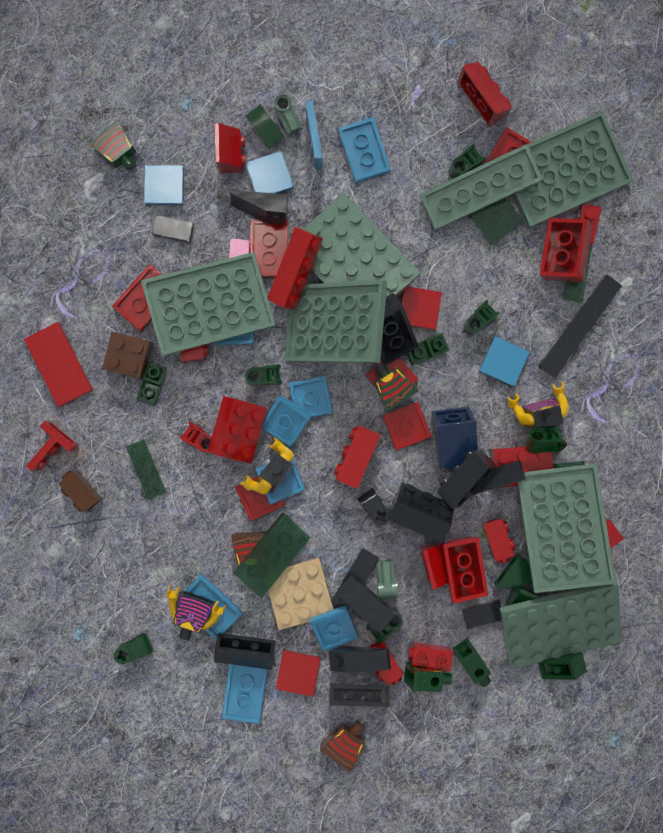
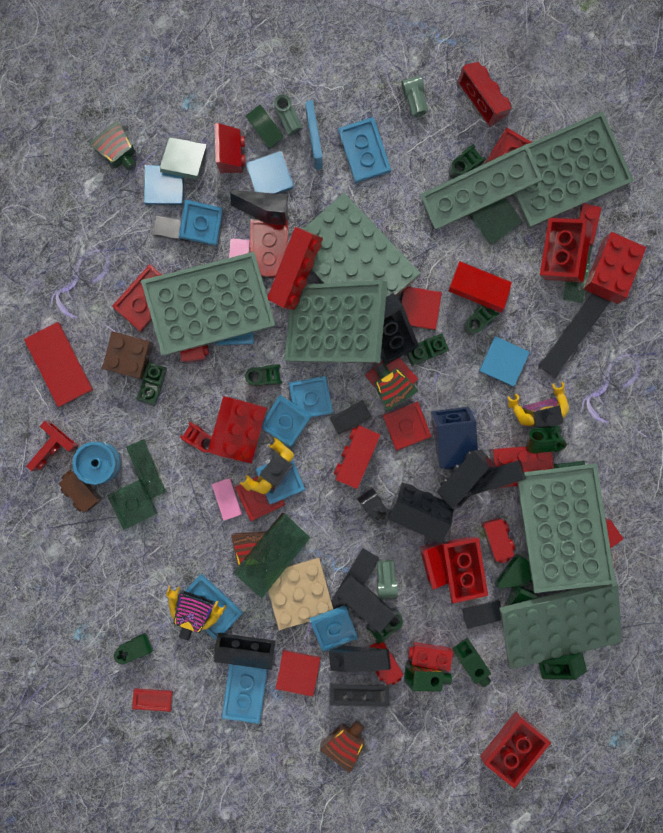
none -> dark azure wheel [72,442,122,485]
none -> clear green tile [107,479,158,530]
none -> red tile [132,688,173,712]
none -> tile [160,137,207,180]
none -> dark azure tile [178,200,223,246]
none -> bright pink tile [212,478,242,521]
none -> black tile [329,400,372,435]
none -> sand green piece [401,76,428,118]
none -> red tile [448,261,512,313]
none -> red brick [480,711,551,789]
none -> red brick [583,232,646,304]

